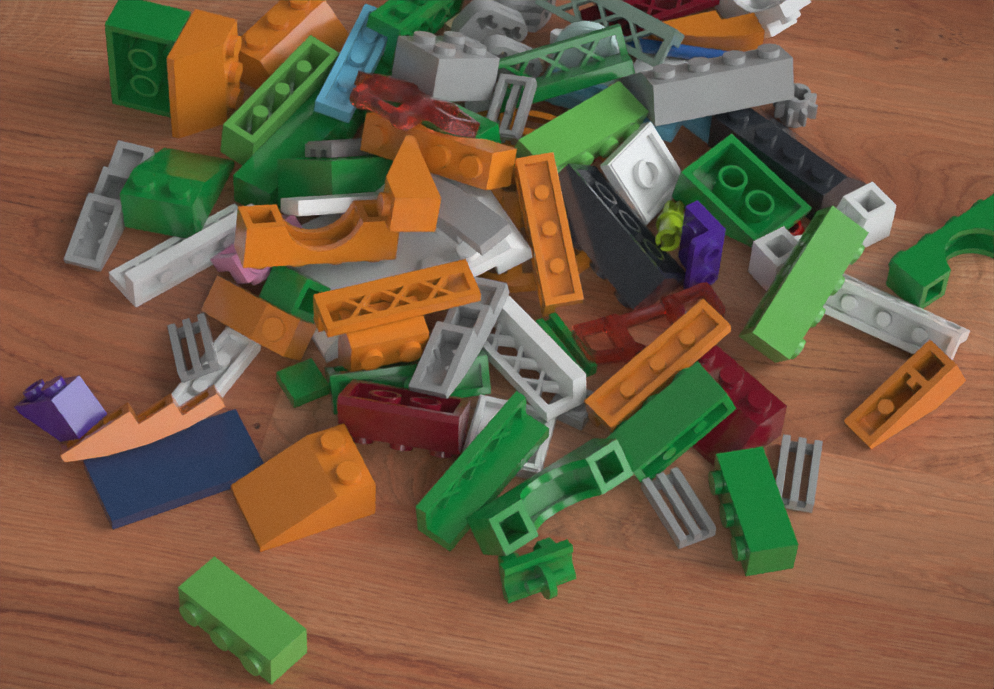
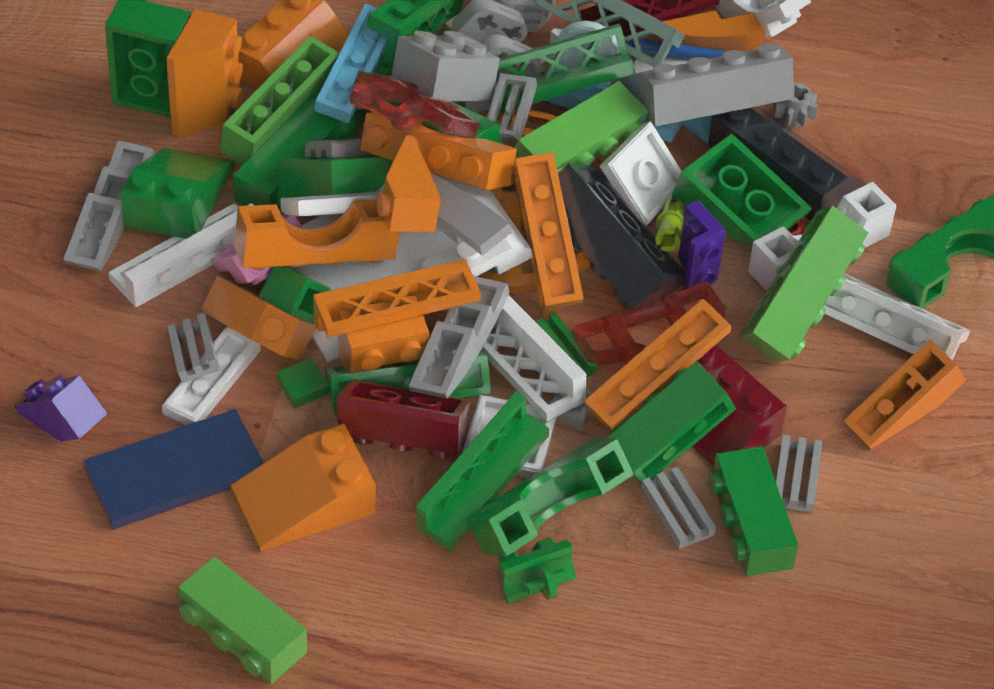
orange slope [59,384,226,462] -> none

